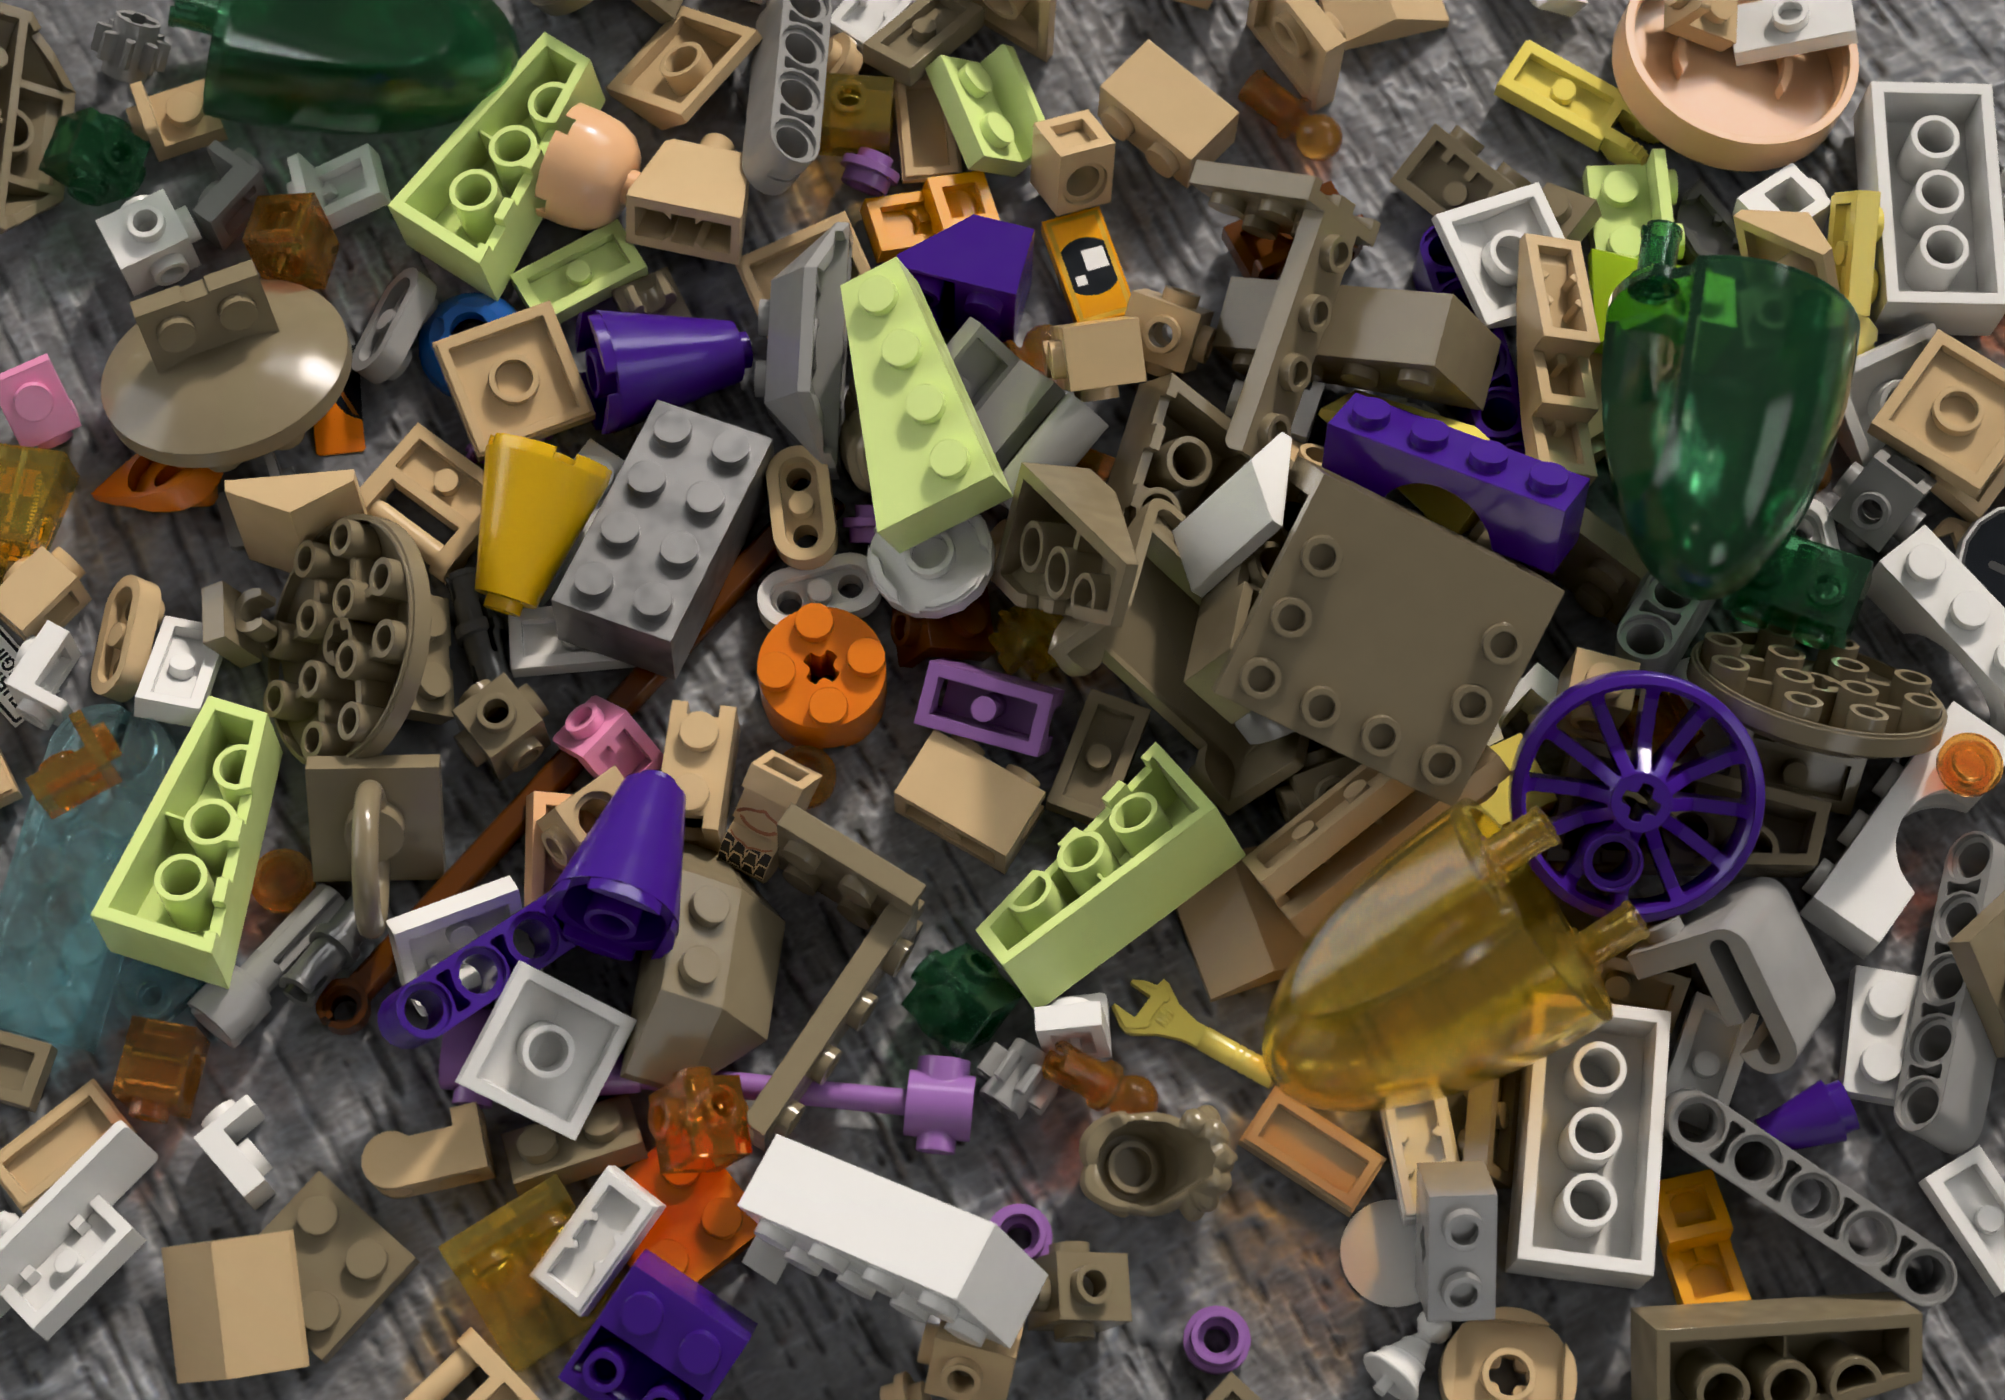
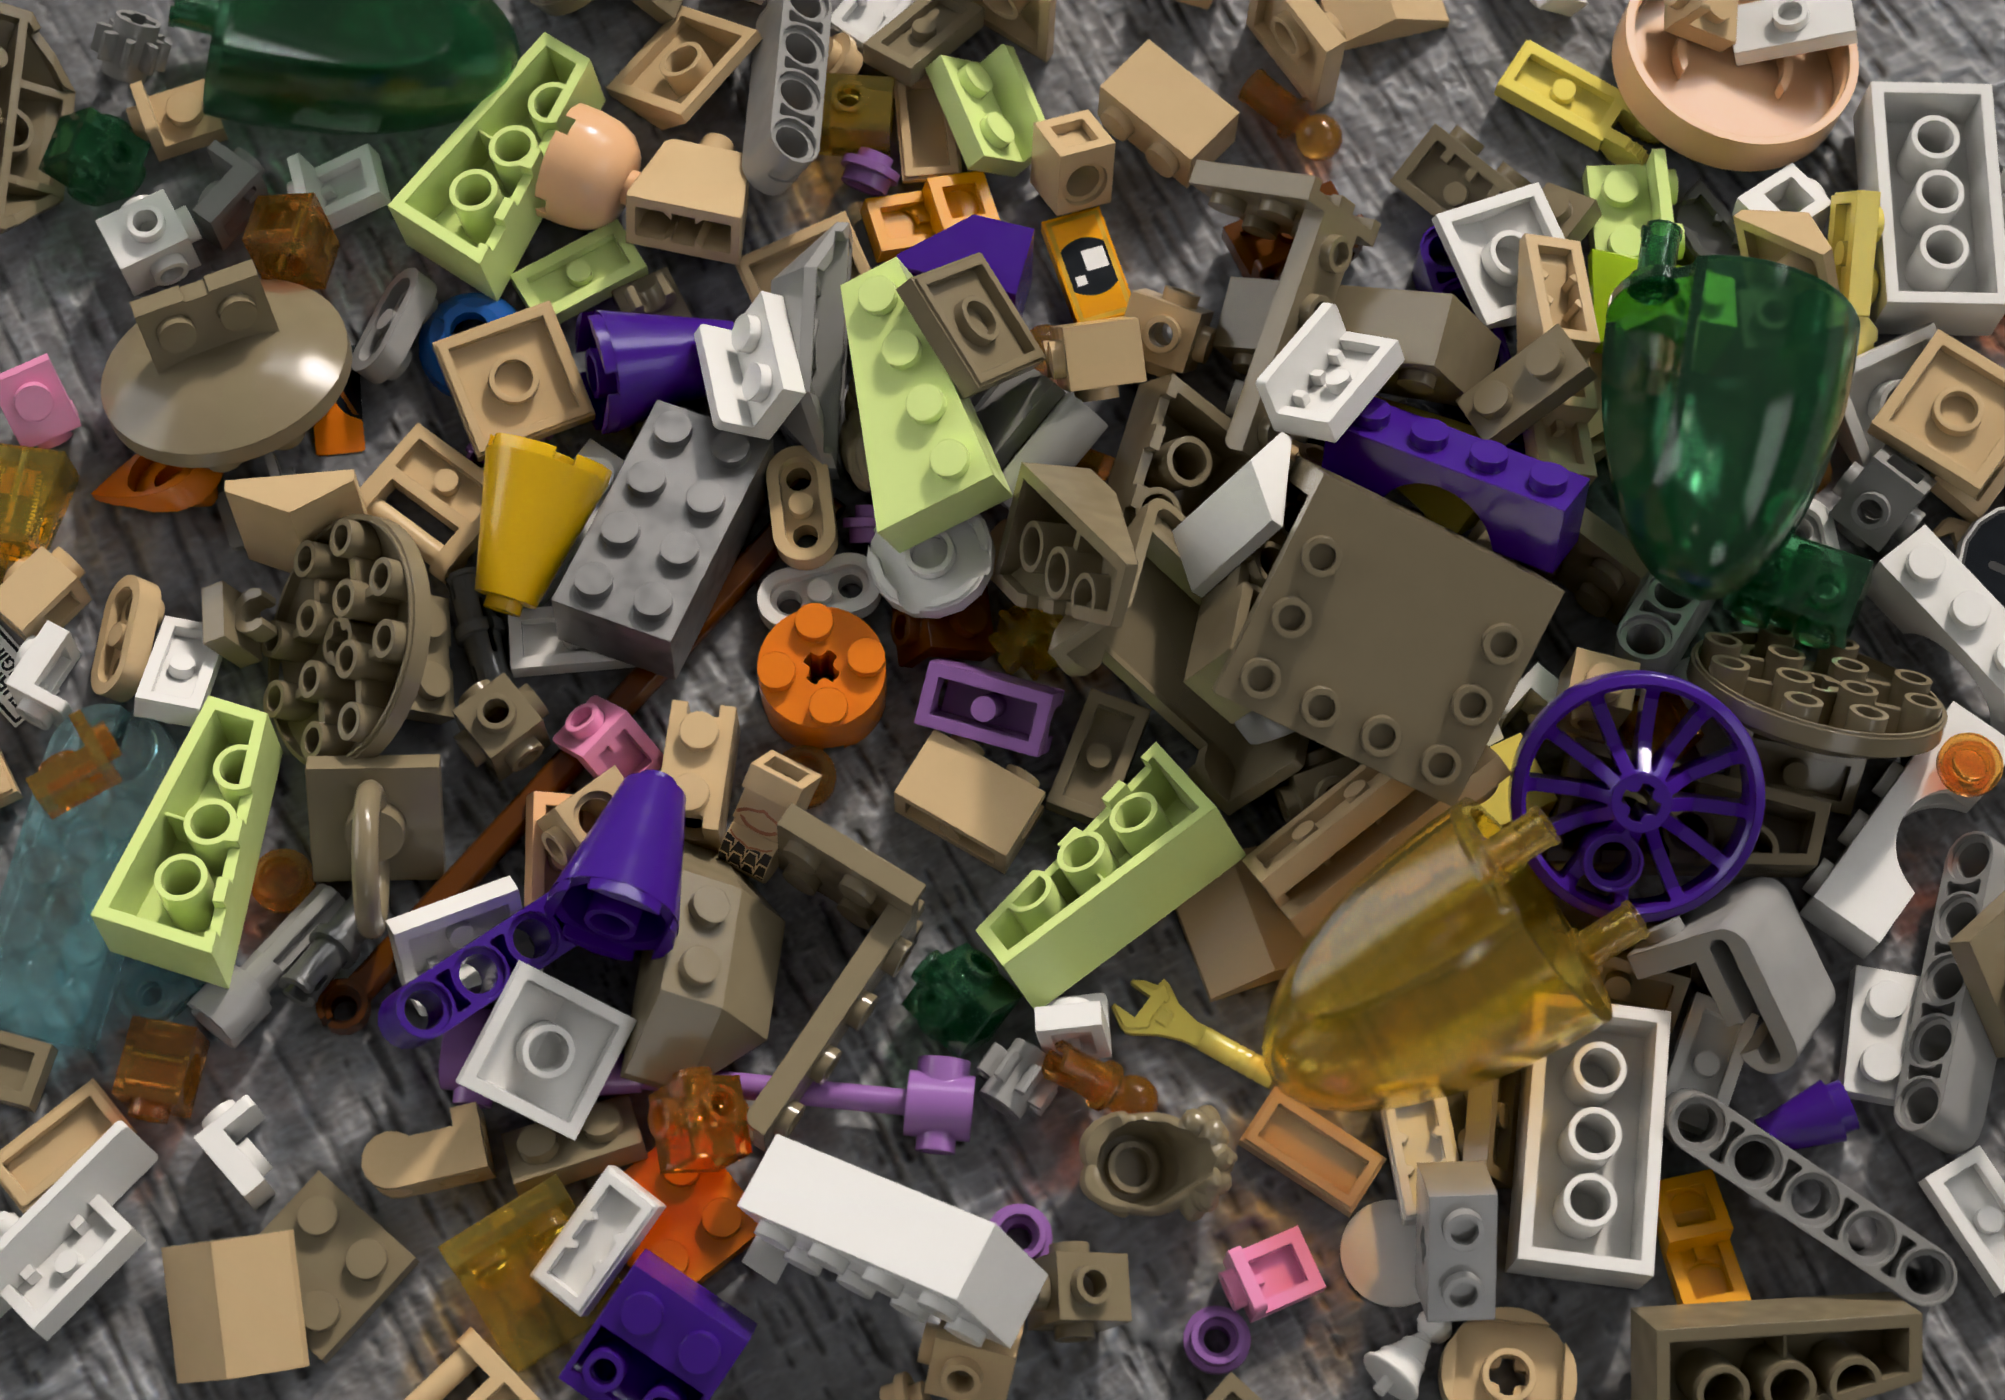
none -> white bracket [694,291,806,440]
none -> dark tan plate [896,252,1046,399]
none -> bright pink bracket [1218,1225,1326,1323]
none -> white bracket [1256,302,1405,443]
none -> dark tan plate [1455,324,1598,445]

